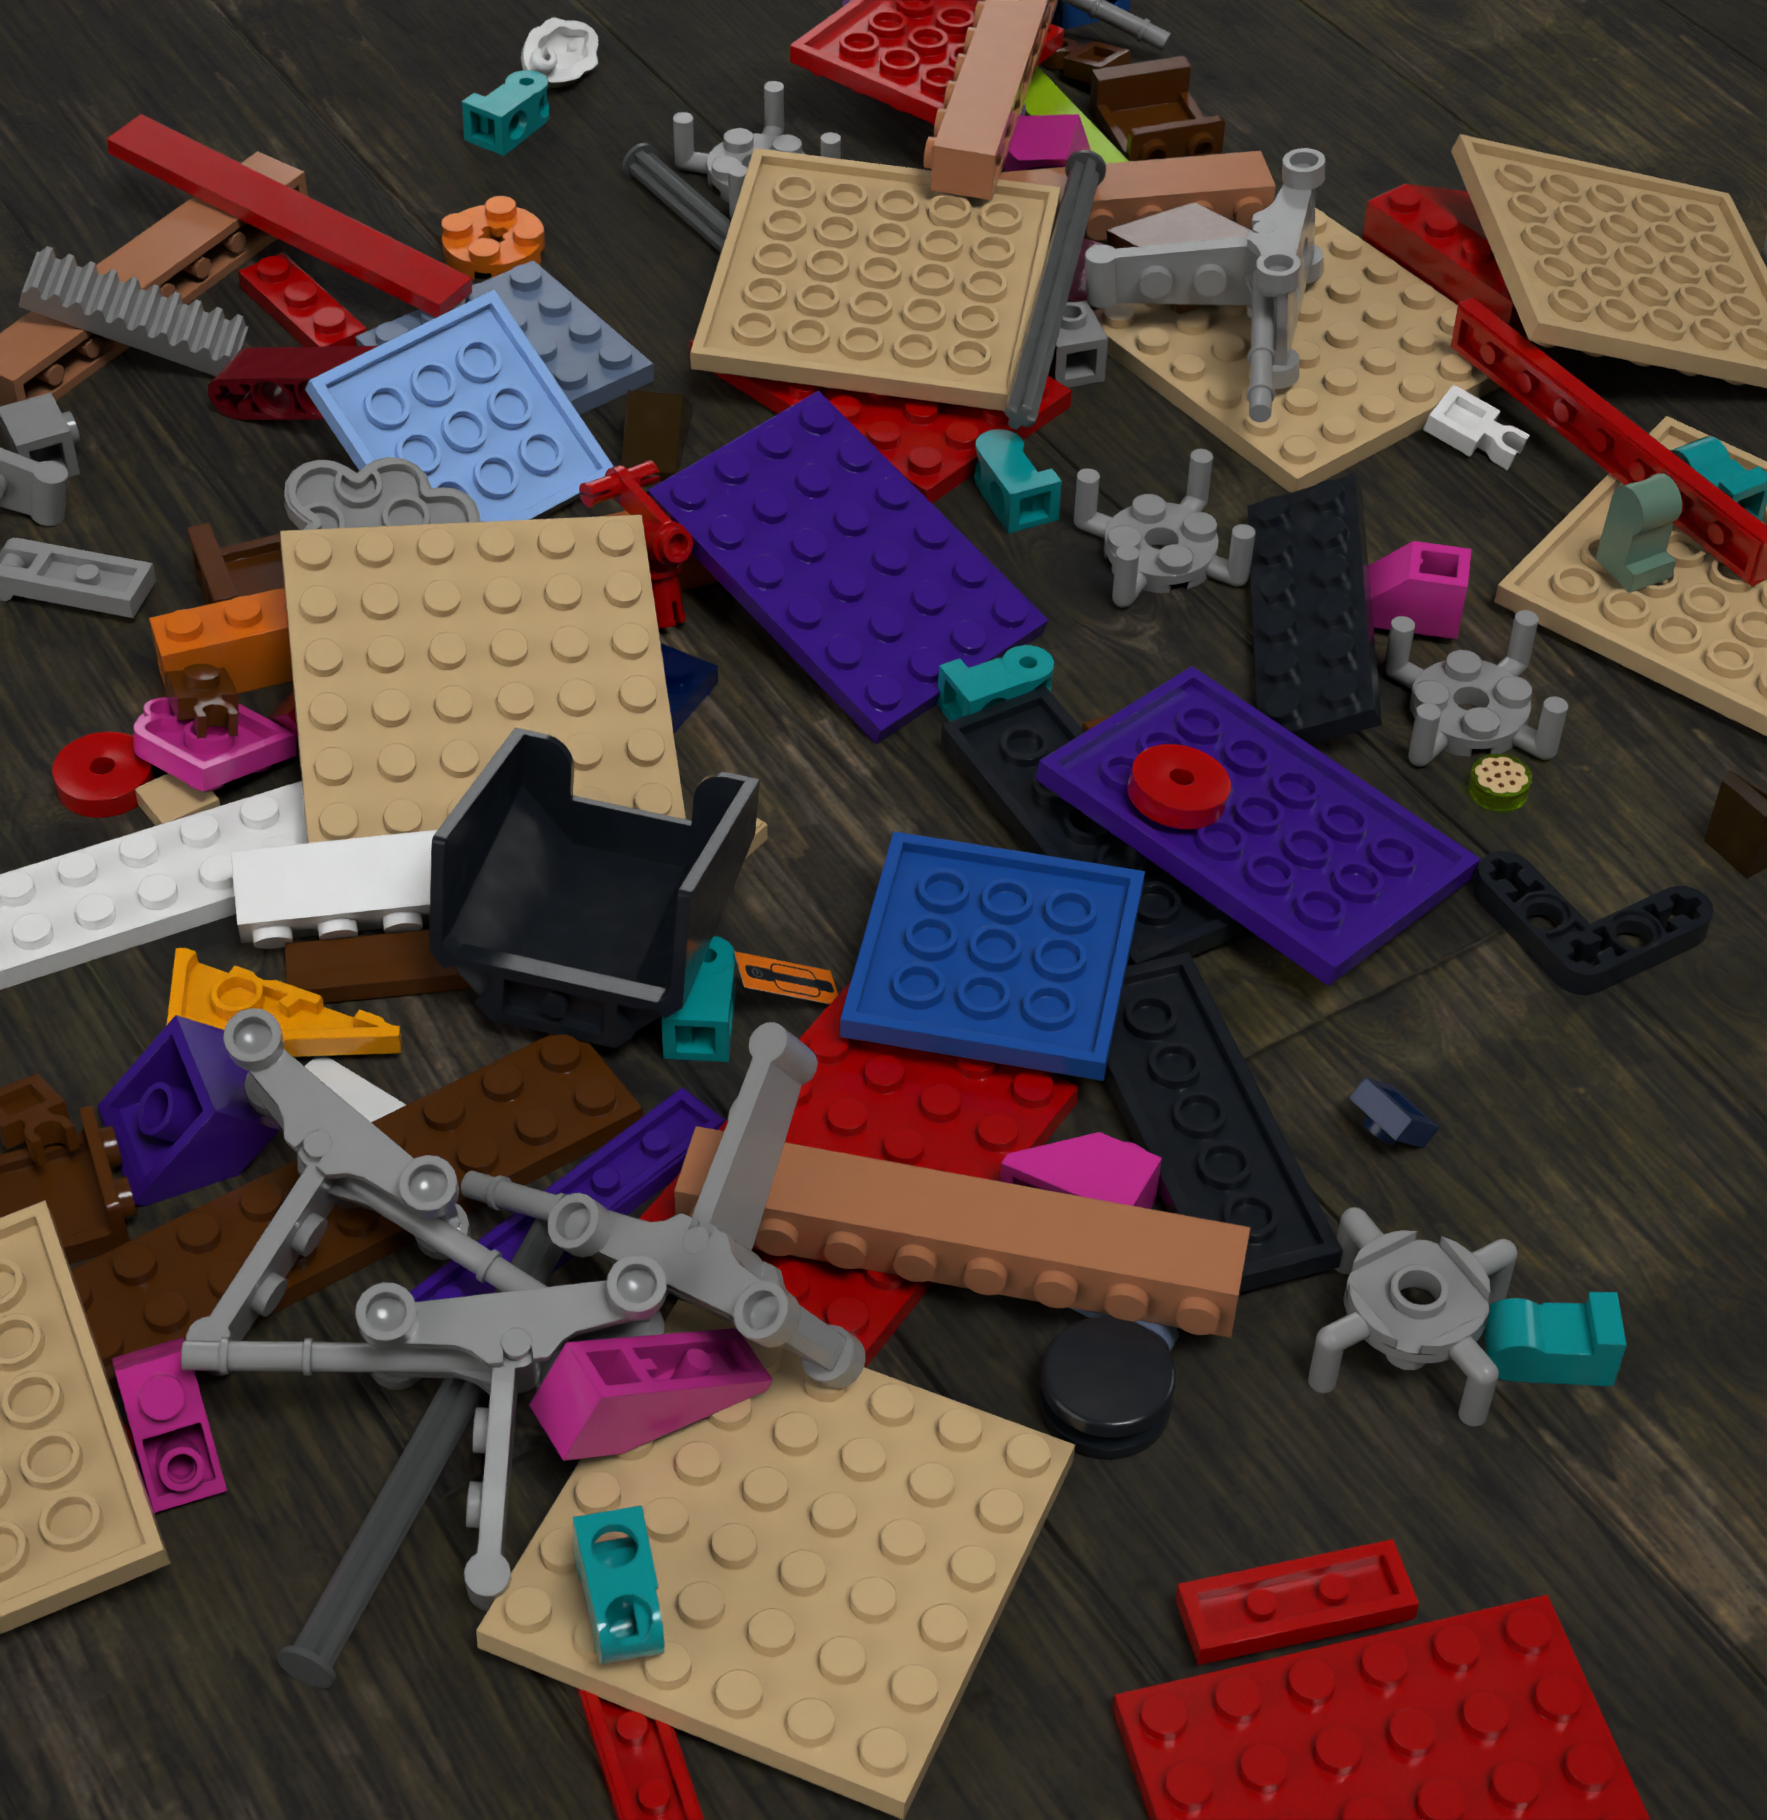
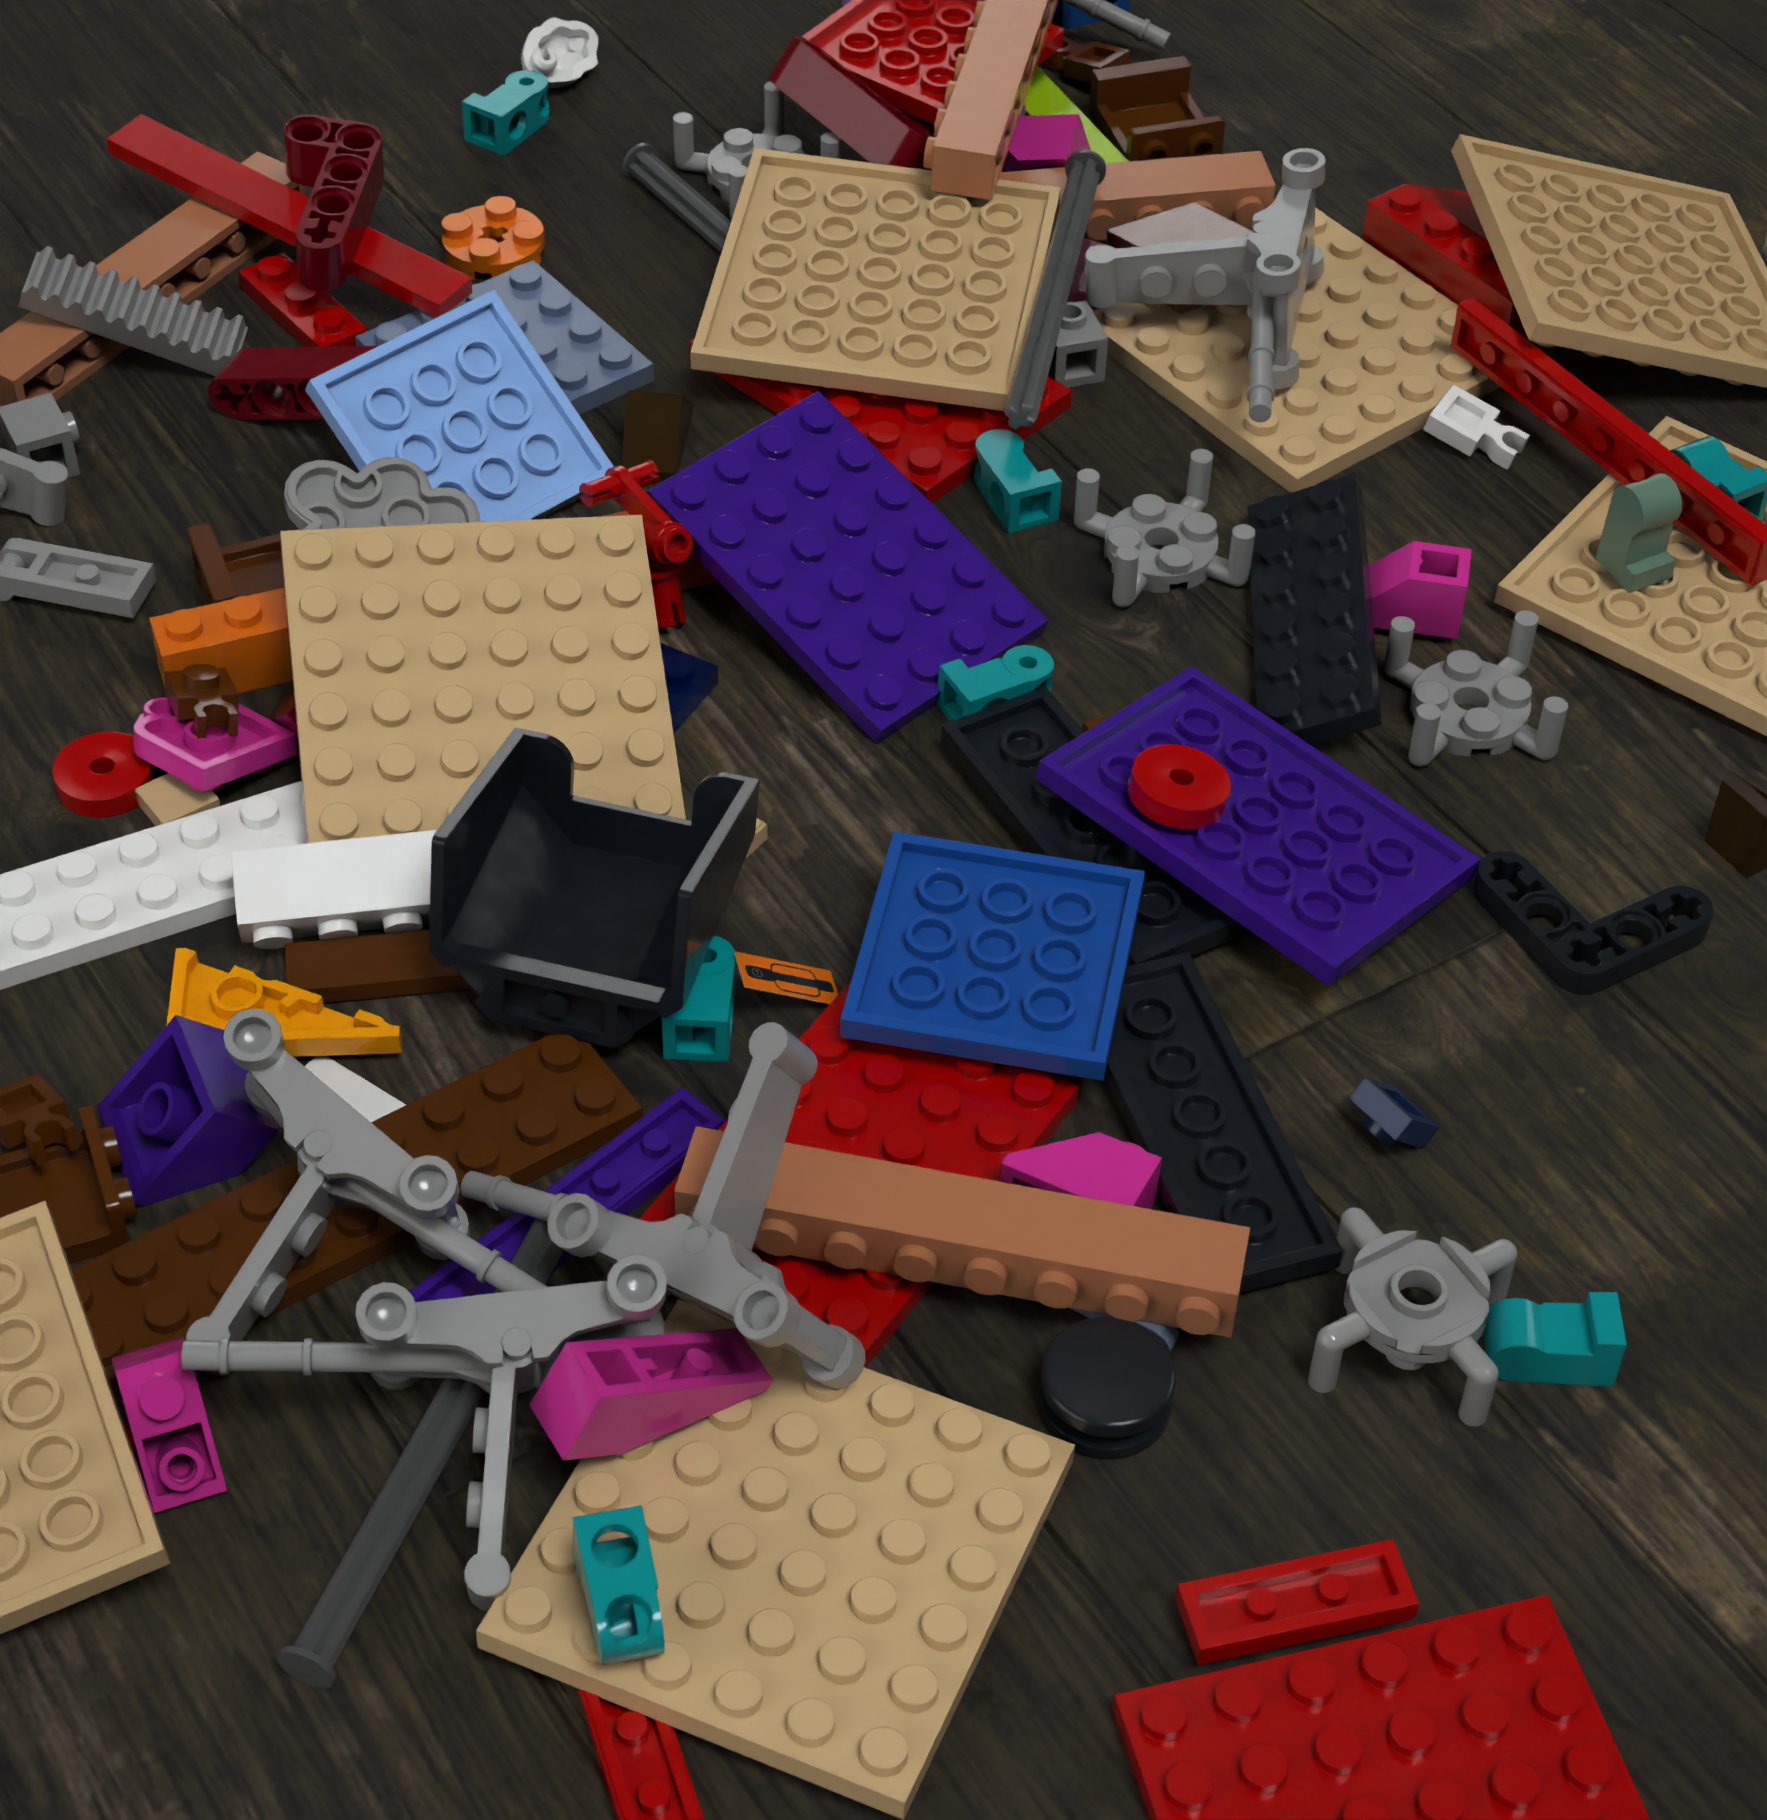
tile [1468,754,1532,812] -> none
none -> dark red beam [283,115,384,292]
none -> dark red beam [768,34,934,171]

